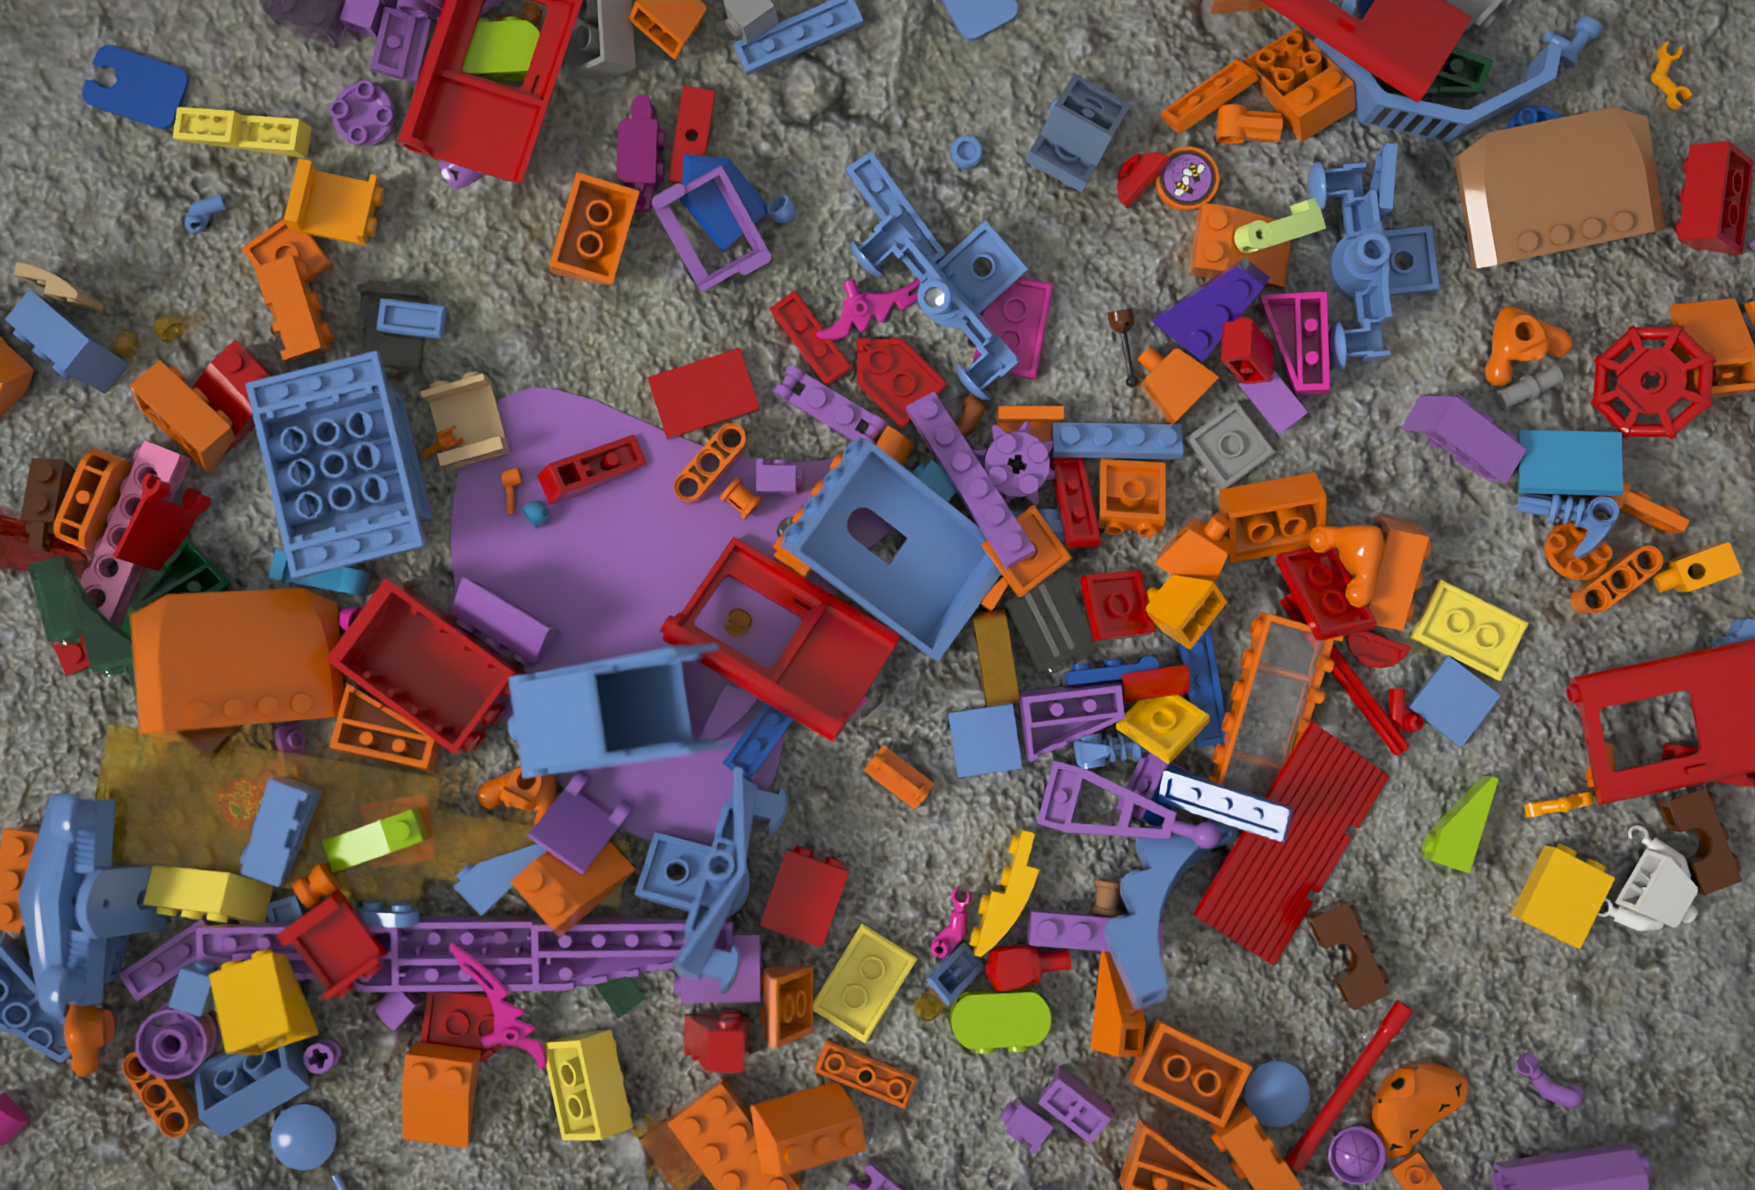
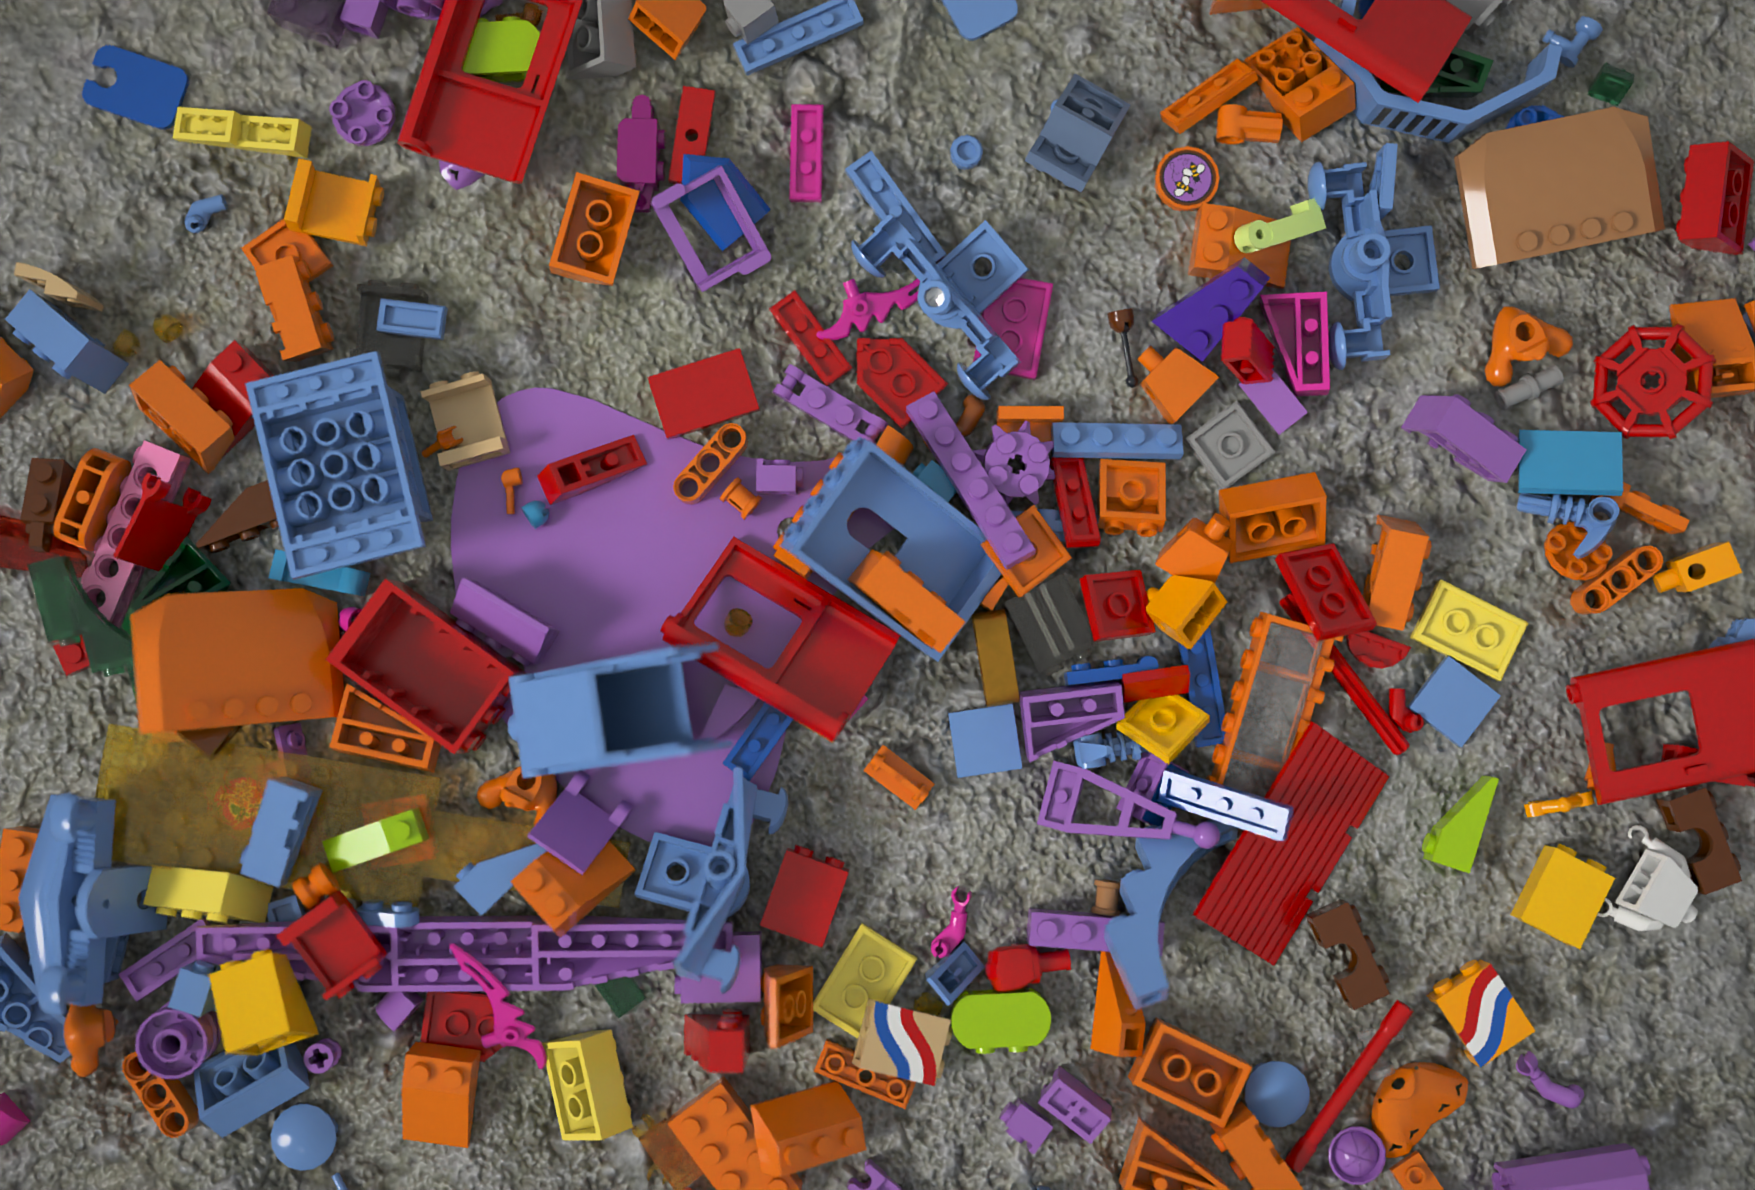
medium lavender plate [370,6,431,84] -> none
medium blue hinge [767,195,796,223] -> none
yellow slope [969,828,1039,957] -> none
red tile [1117,151,1172,210] -> none
orange head [1309,524,1386,608] -> none
light orange arm [1651,40,1692,110] -> none
none -> reddish brown slope [196,480,279,553]
none -> dark pink tile [789,104,824,203]
none -> orange wedge [847,549,965,653]
none -> panel [852,998,952,1086]
none -> panel [1426,959,1535,1068]
none -> clear green tile [1588,63,1635,106]

